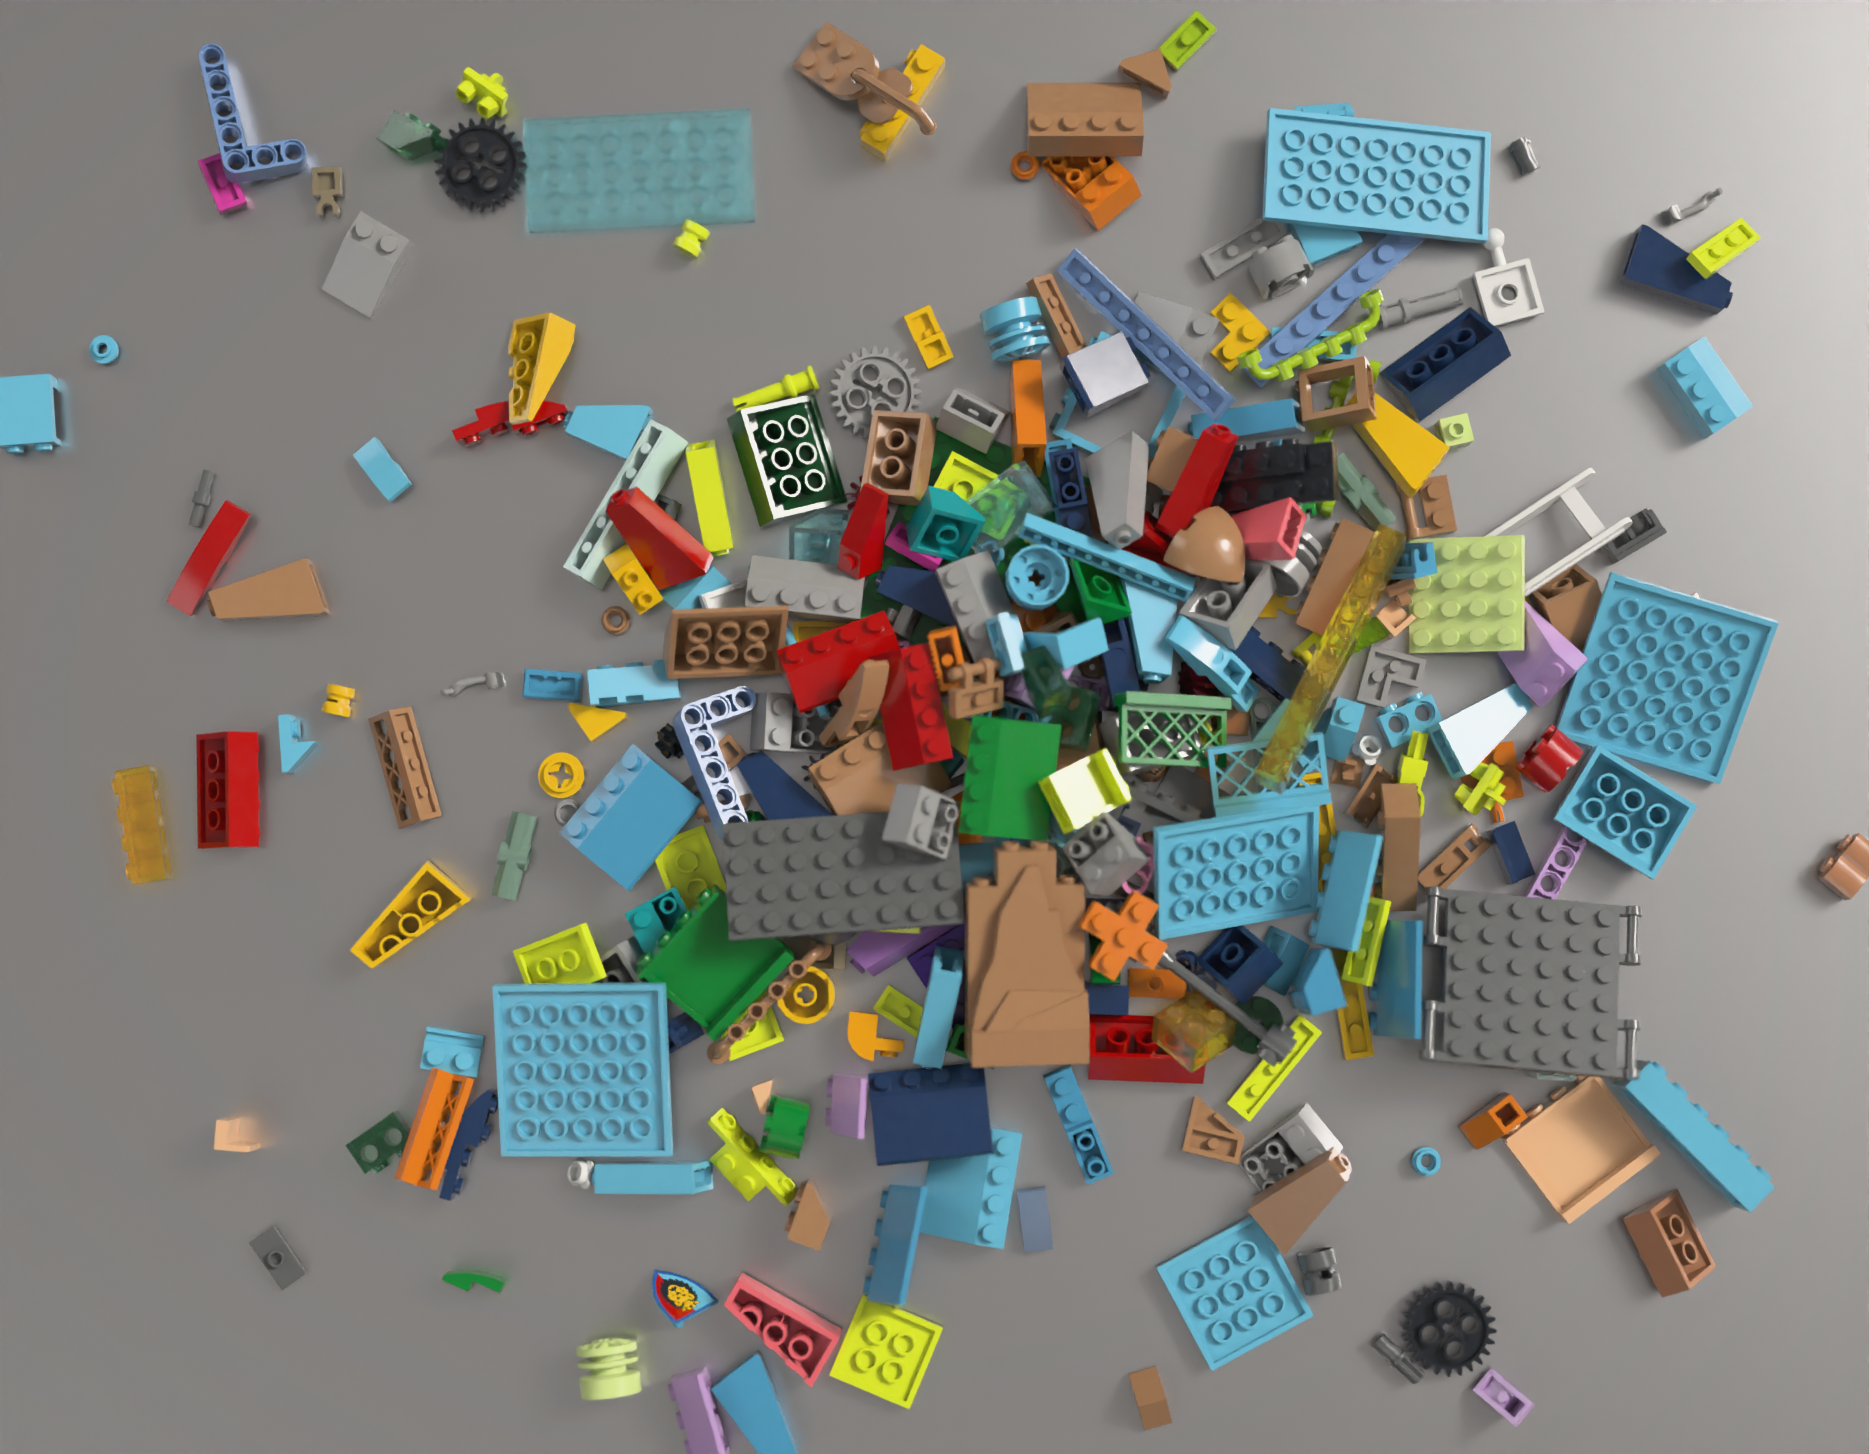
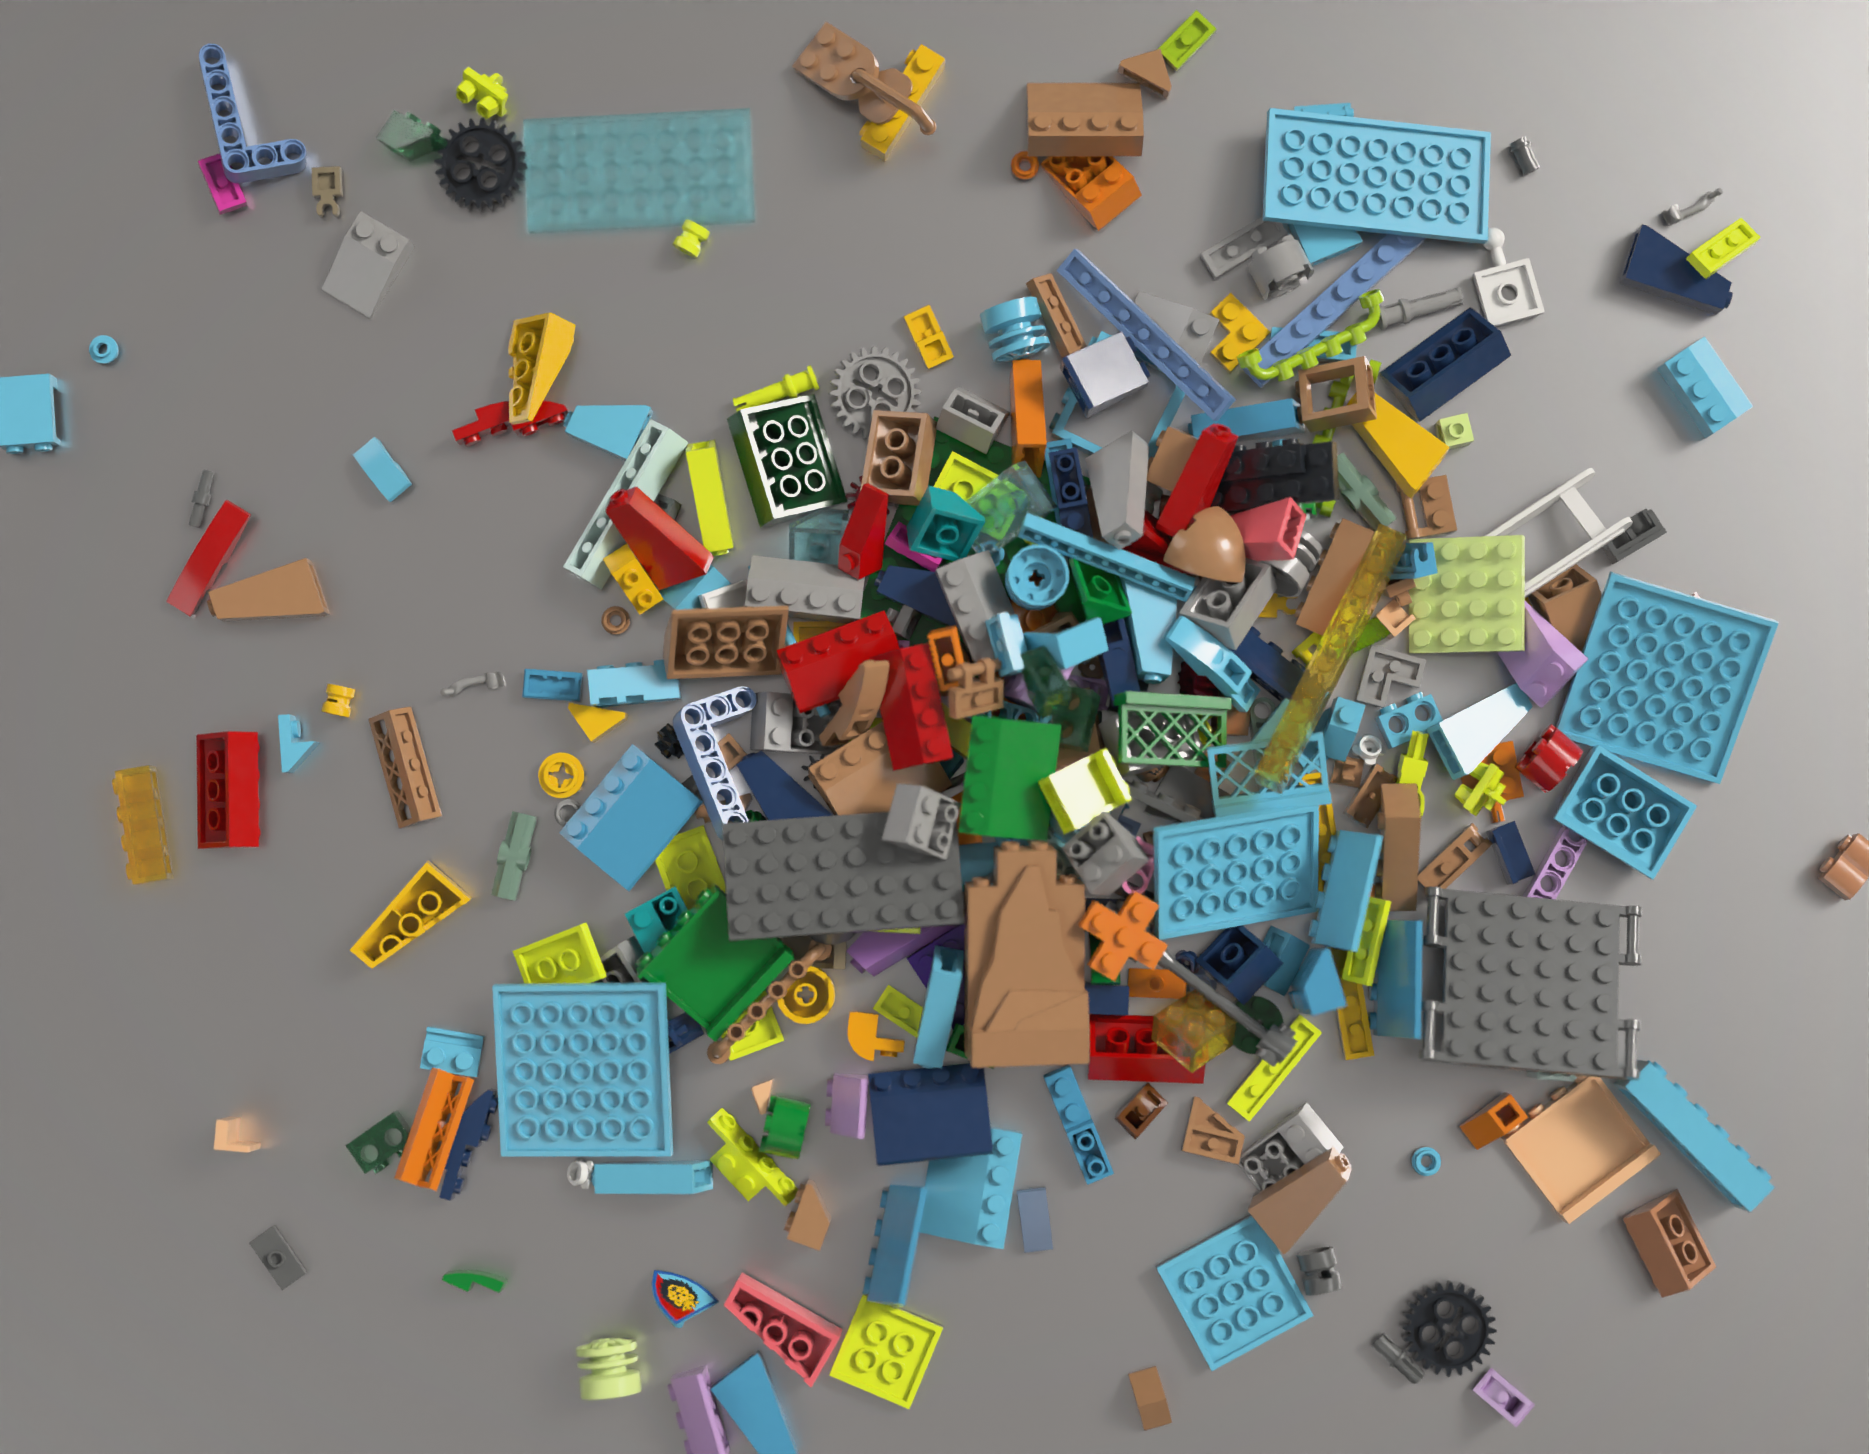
none -> reddish brown slope [1115,1083,1168,1139]

